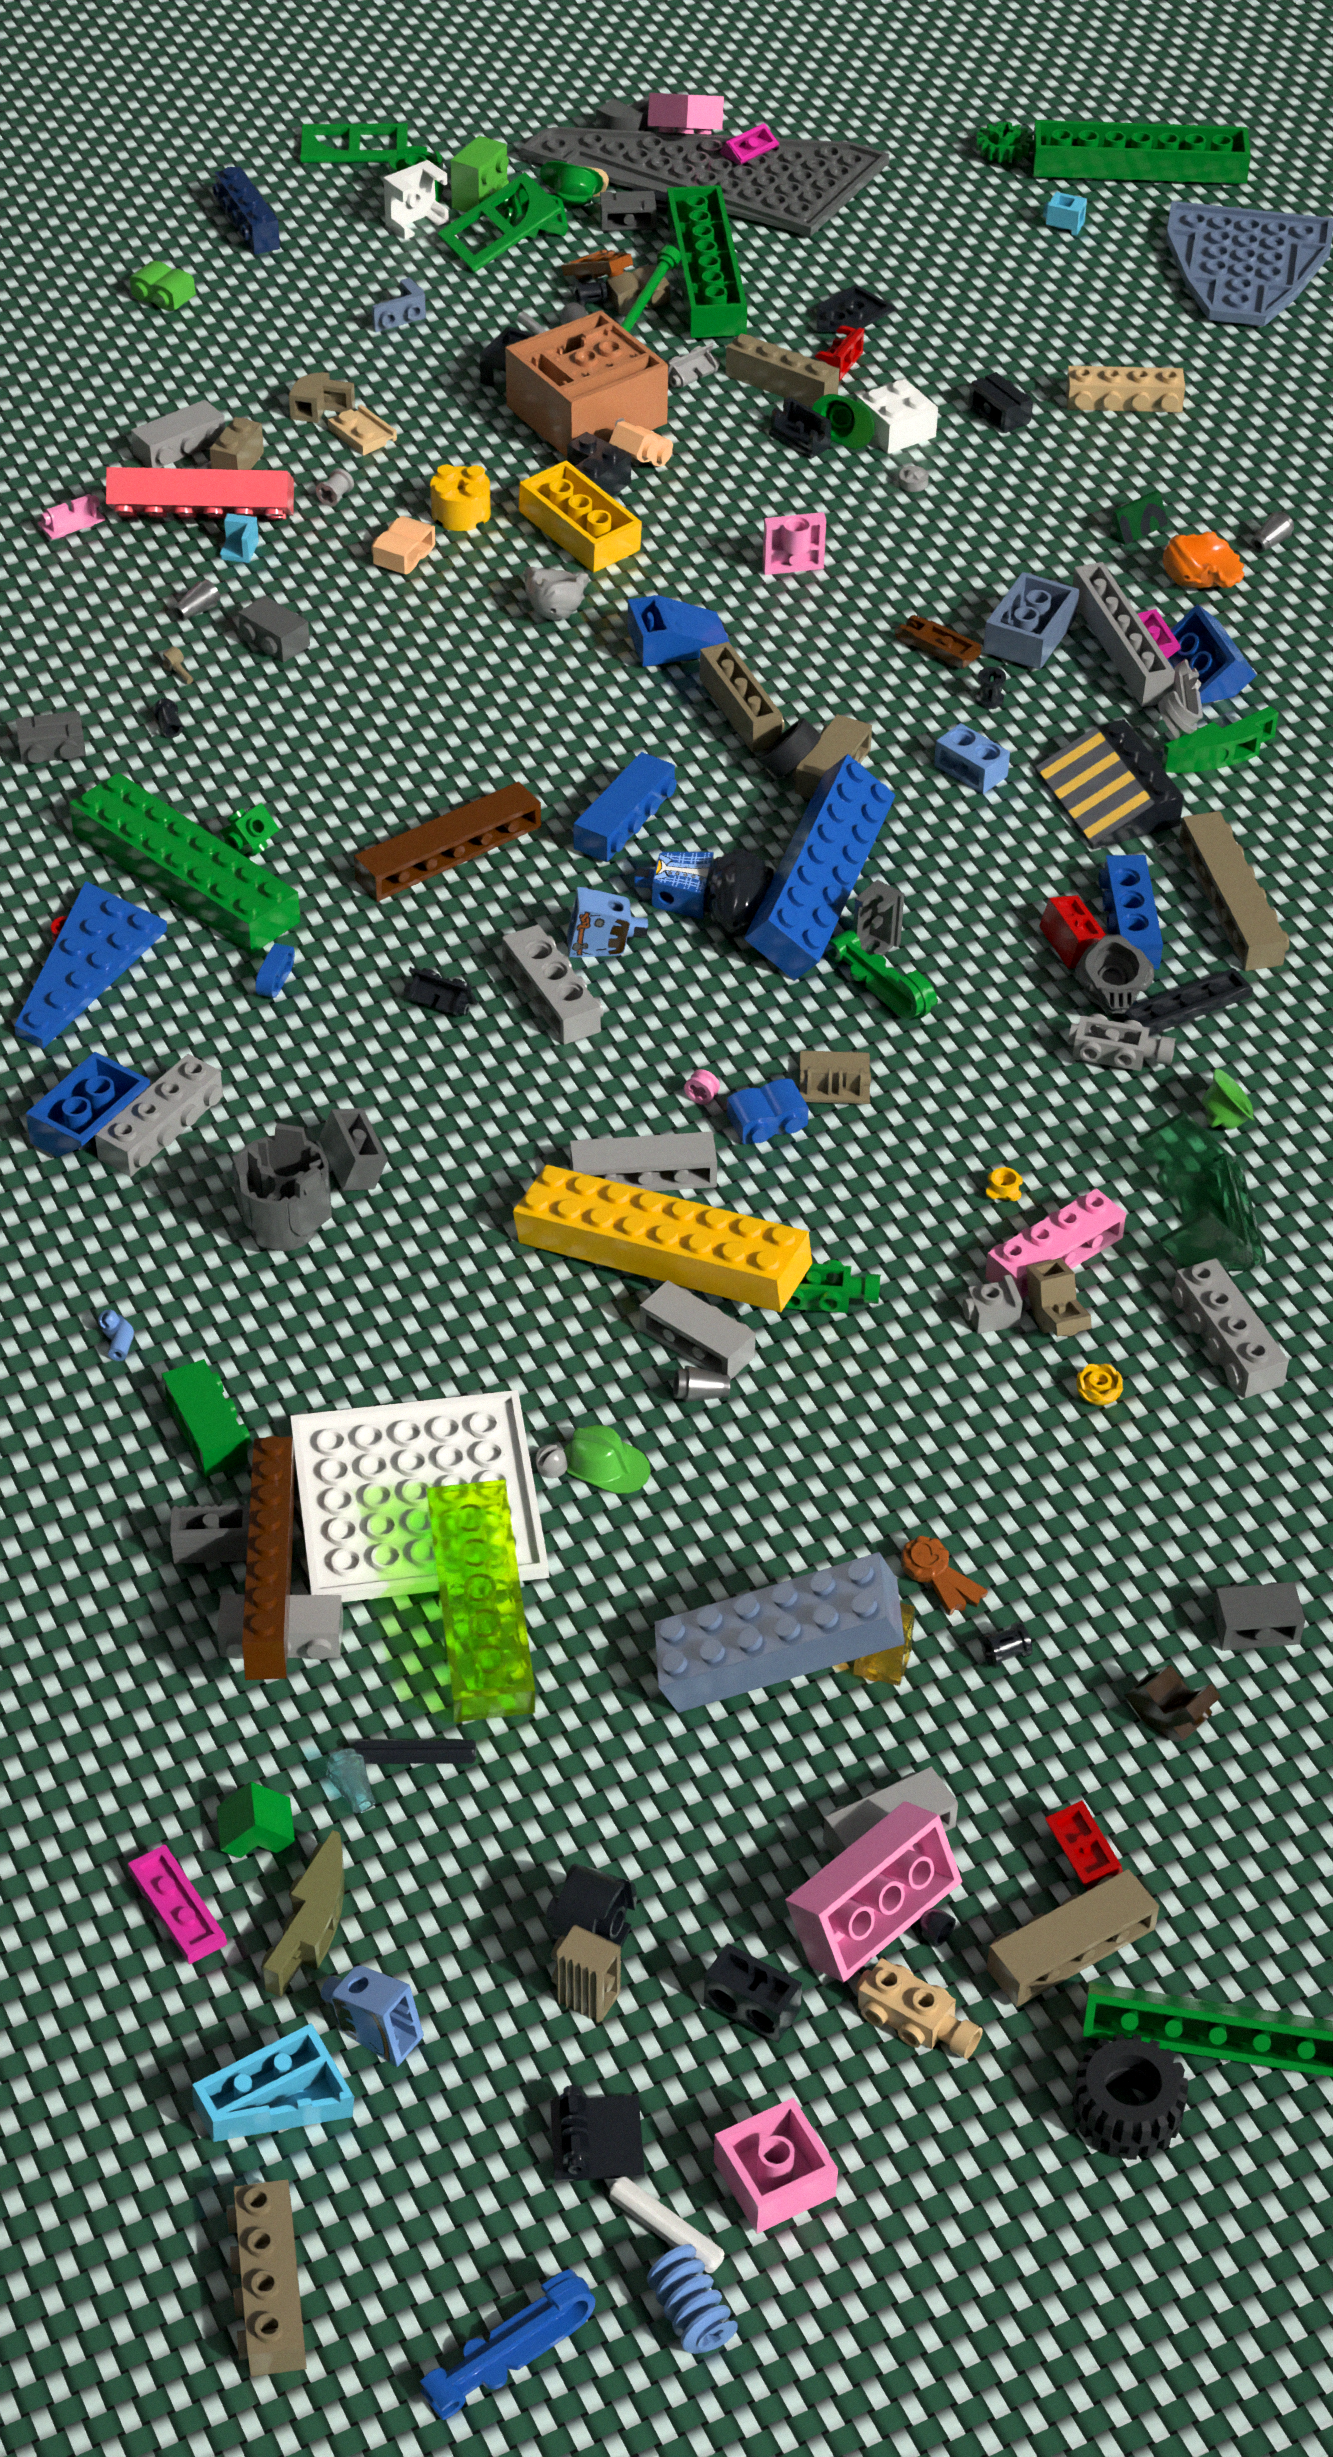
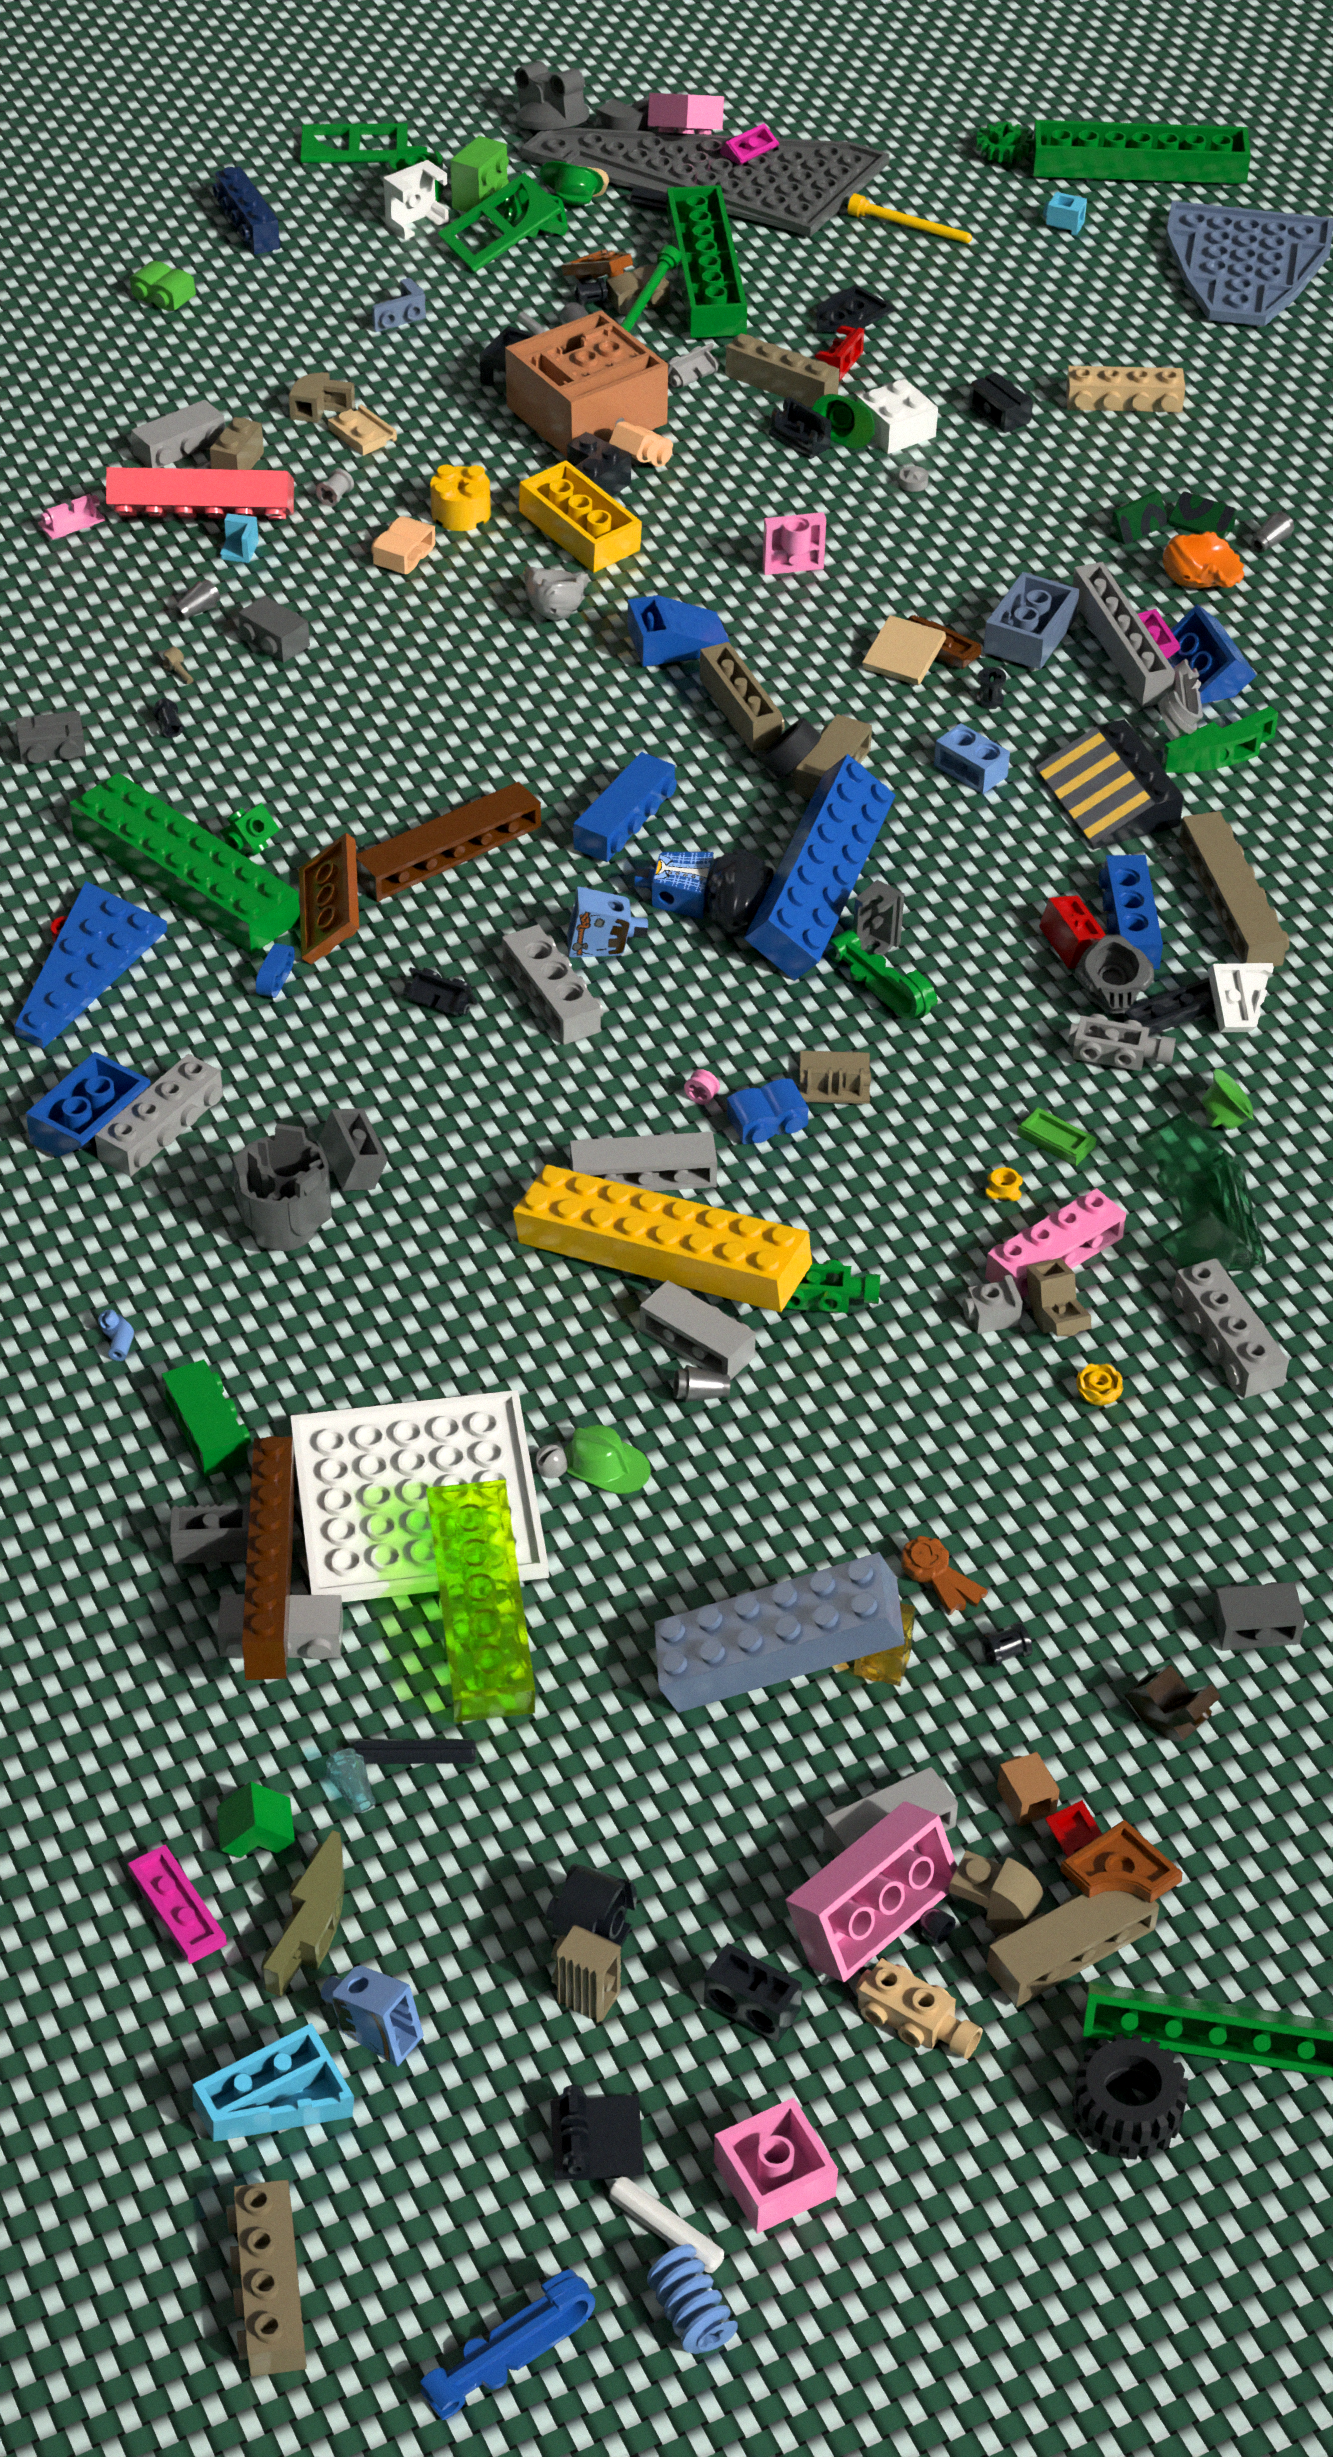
dark grey brick [600,191,656,232] -> none
none -> dark orange plate [299,833,359,964]
none -> dark grey piece [514,61,590,130]
none -> yellow piece [847,193,972,243]
none -> tan tile [862,615,946,686]
none -> dark tan brick [949,1850,1043,1934]
none -> medium nougat brick [997,1752,1060,1827]
none -> bright green tile [1017,1107,1096,1167]
none -> dark orange tile [1060,1820,1183,1903]
none -> dark green slope [1168,491,1237,539]
none -> white wing [1208,963,1274,1033]

